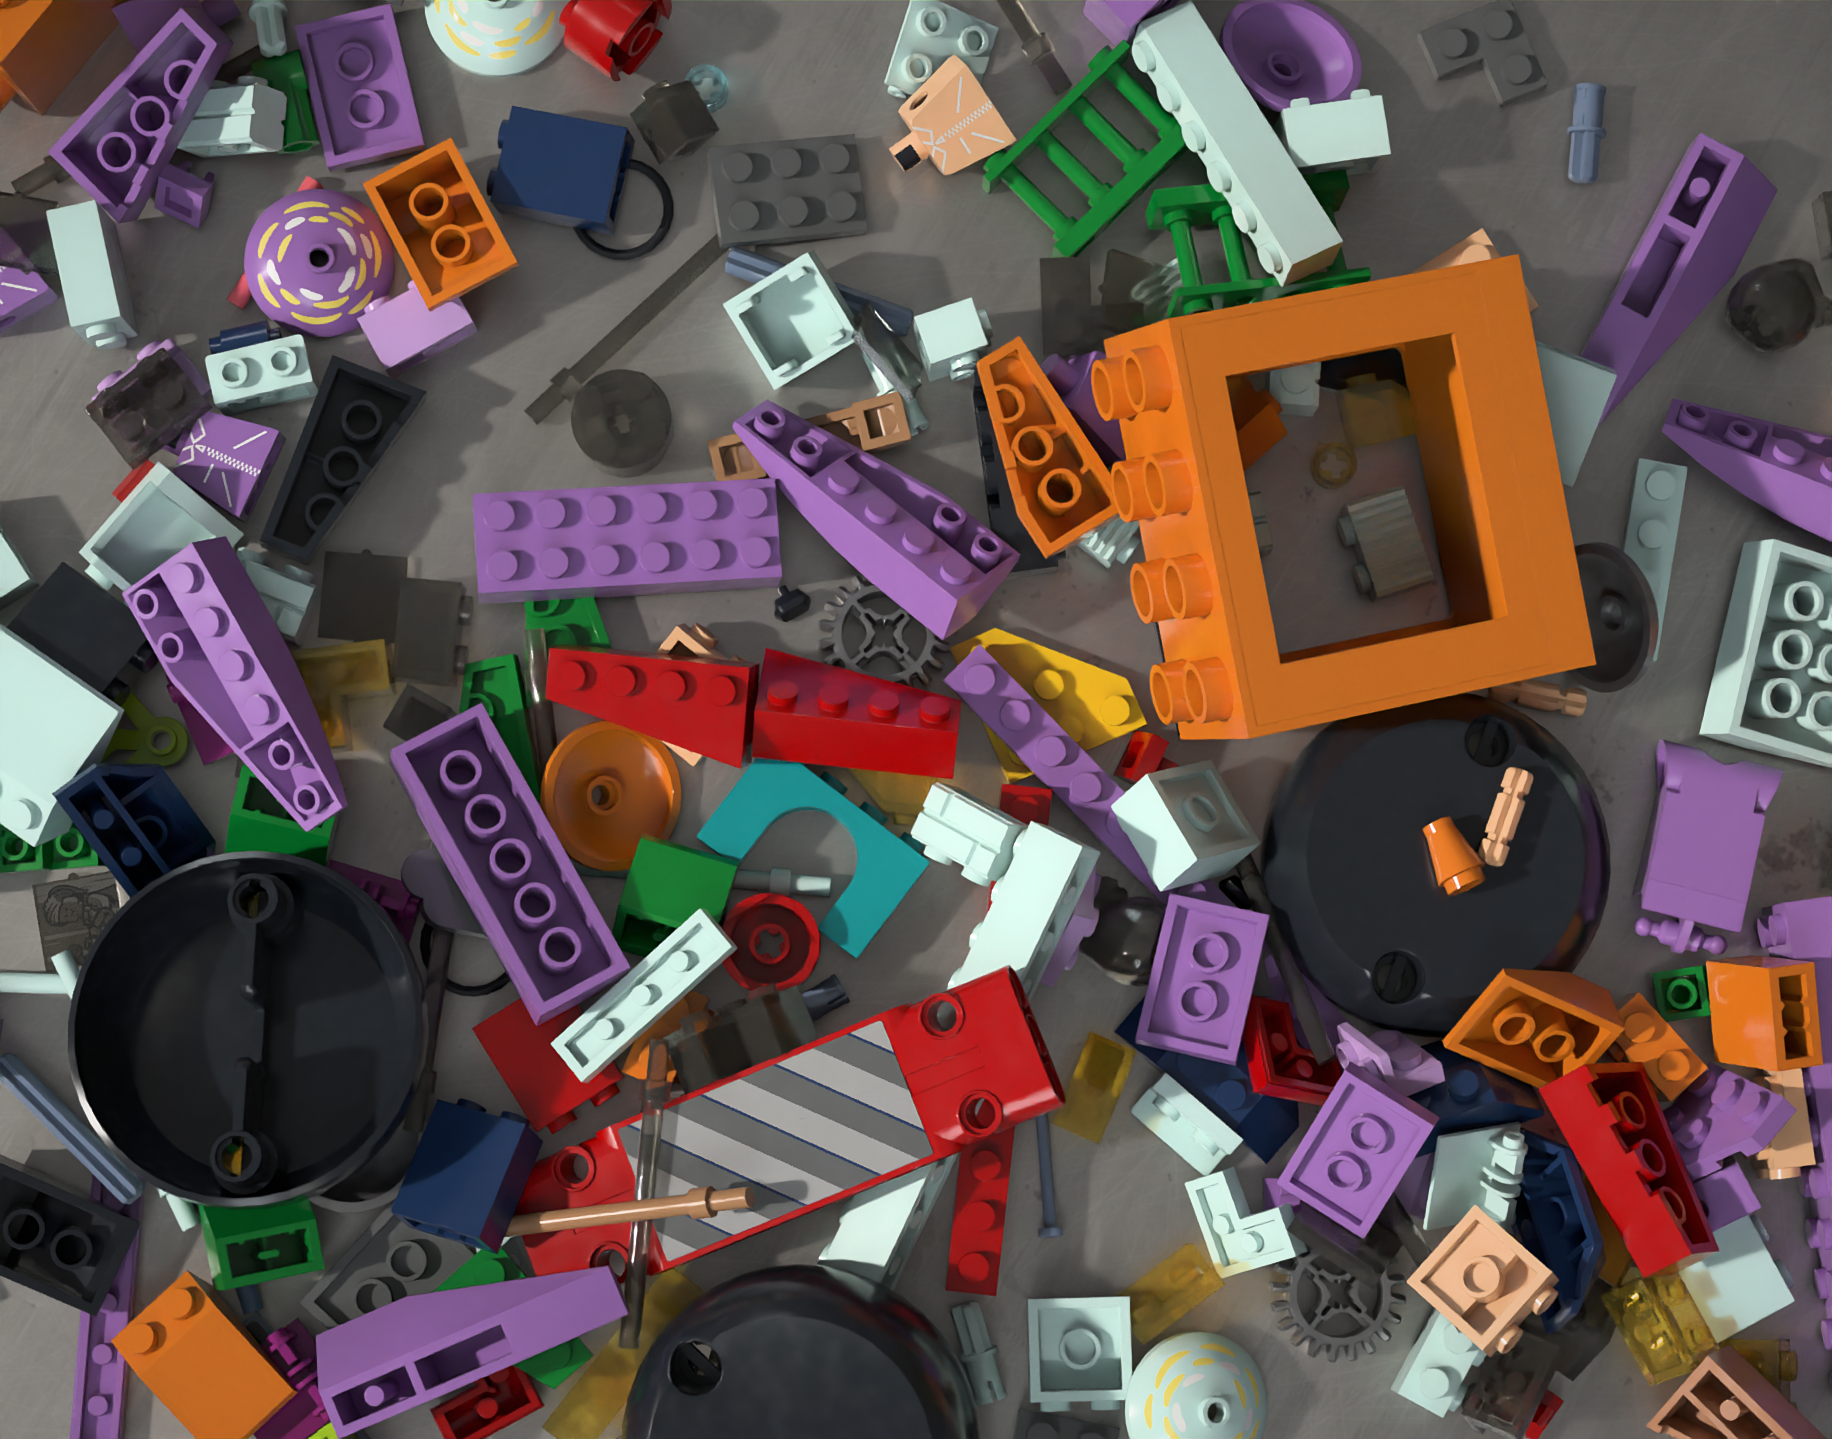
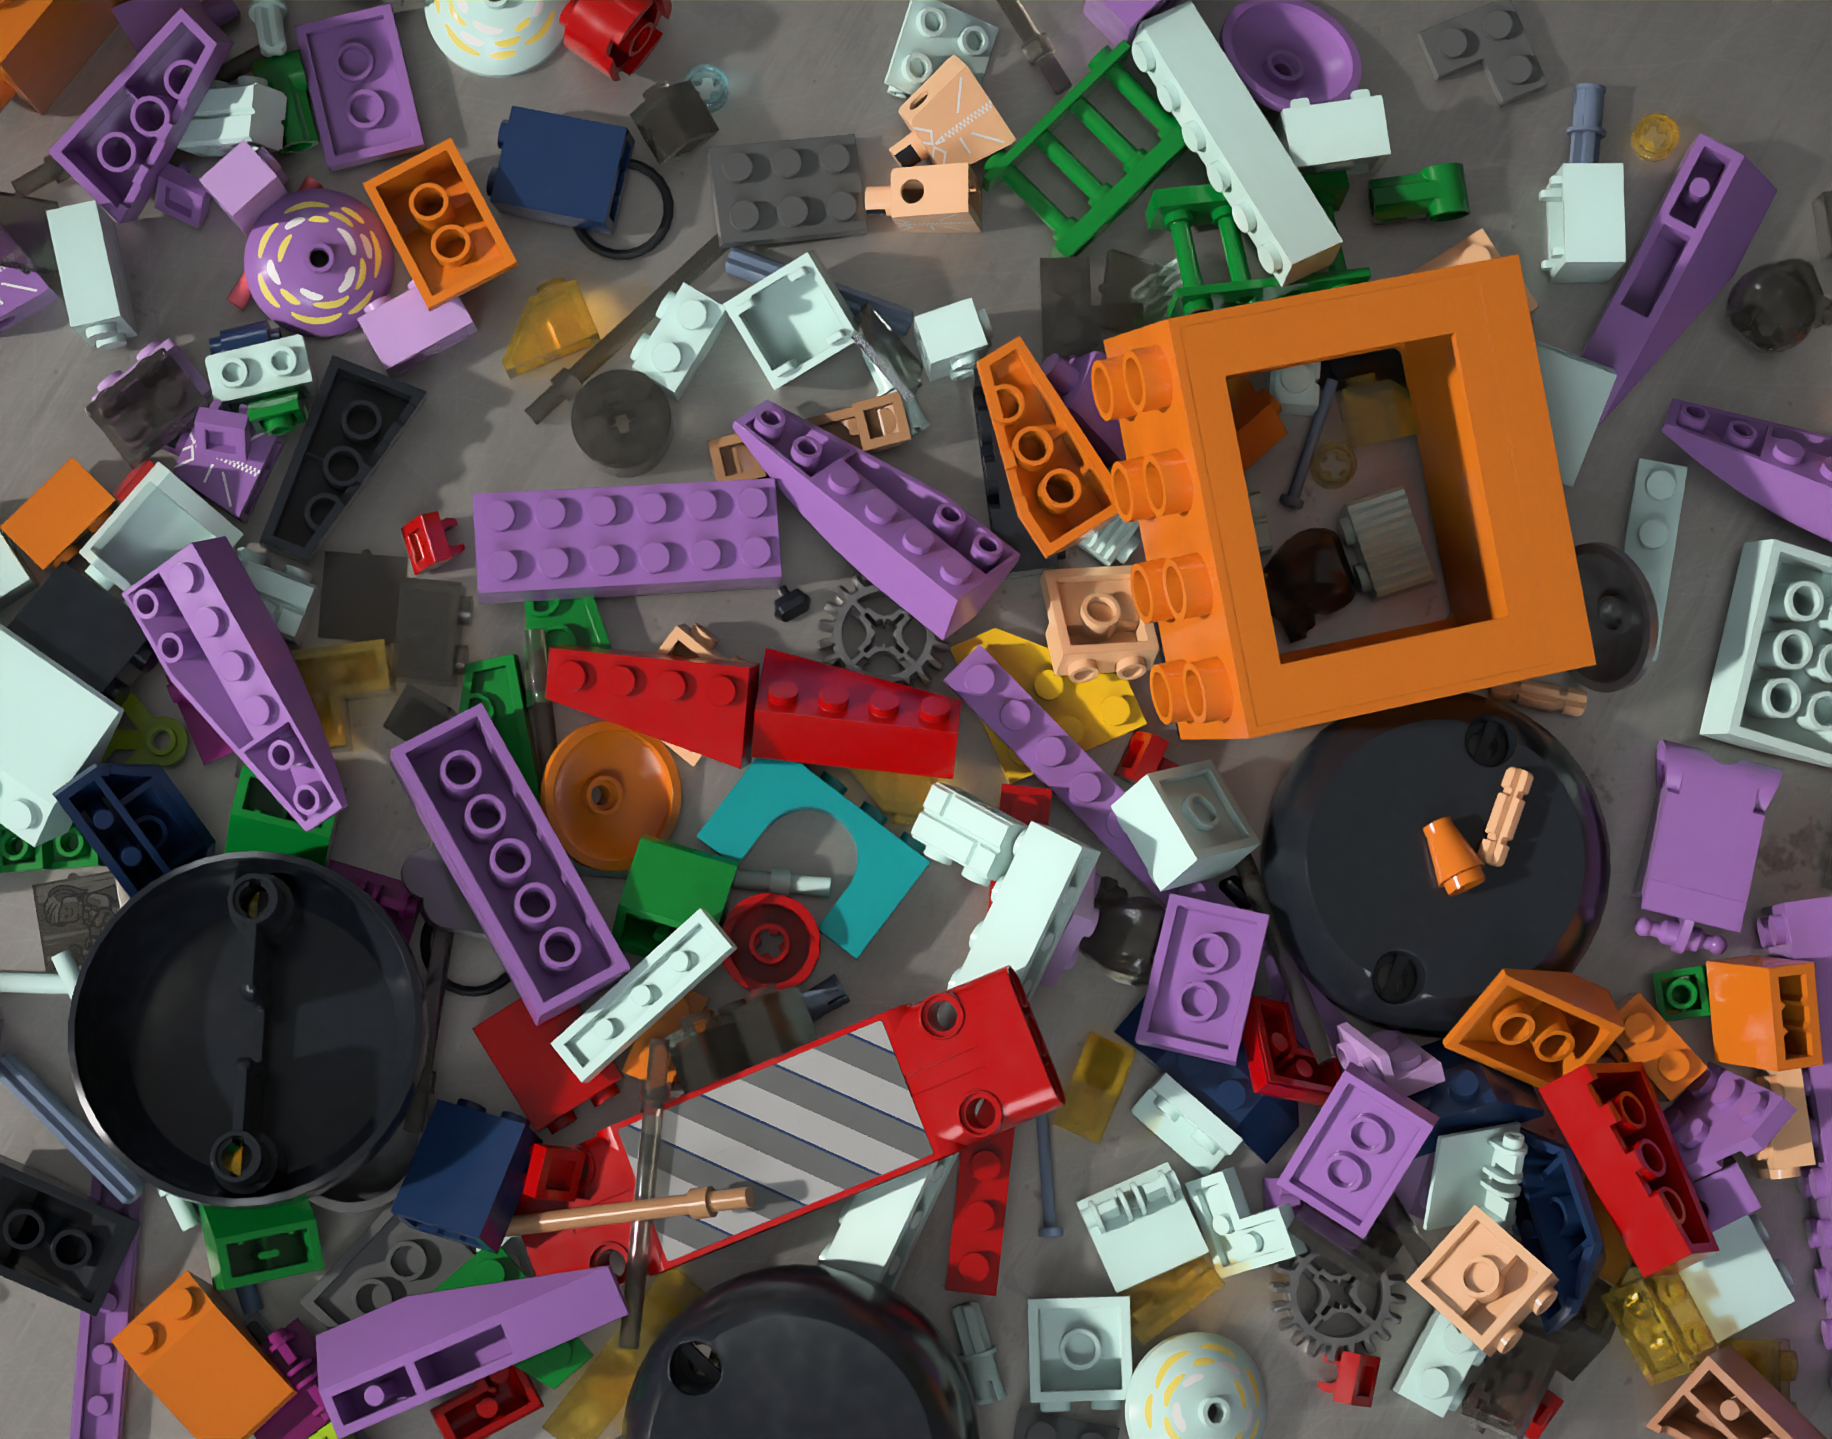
none -> orange brick [0,457,118,573]
none -> medium lavender tile [194,400,251,463]
none -> lavender brick [199,140,289,237]
none -> green slope [247,391,310,436]
none -> red tile [401,511,465,575]
none -> clear yellow slope [502,277,601,379]
none -> red tile [522,1143,587,1202]
none -> light aqua brick [630,282,728,403]
none -> light nougat torso [865,163,982,233]
none -> light nougat plate [1040,565,1160,683]
none -> light aqua hinge [1076,1162,1210,1294]
none -> clear smoke piece [1263,528,1358,644]
none -> sand blue piece [1279,378,1338,509]
none -> red tile [1318,1350,1381,1408]
none -> green piece [1368,162,1470,224]
none -> light aqua container [1539,163,1626,283]
none -> clear yellow bush [1631,113,1679,162]

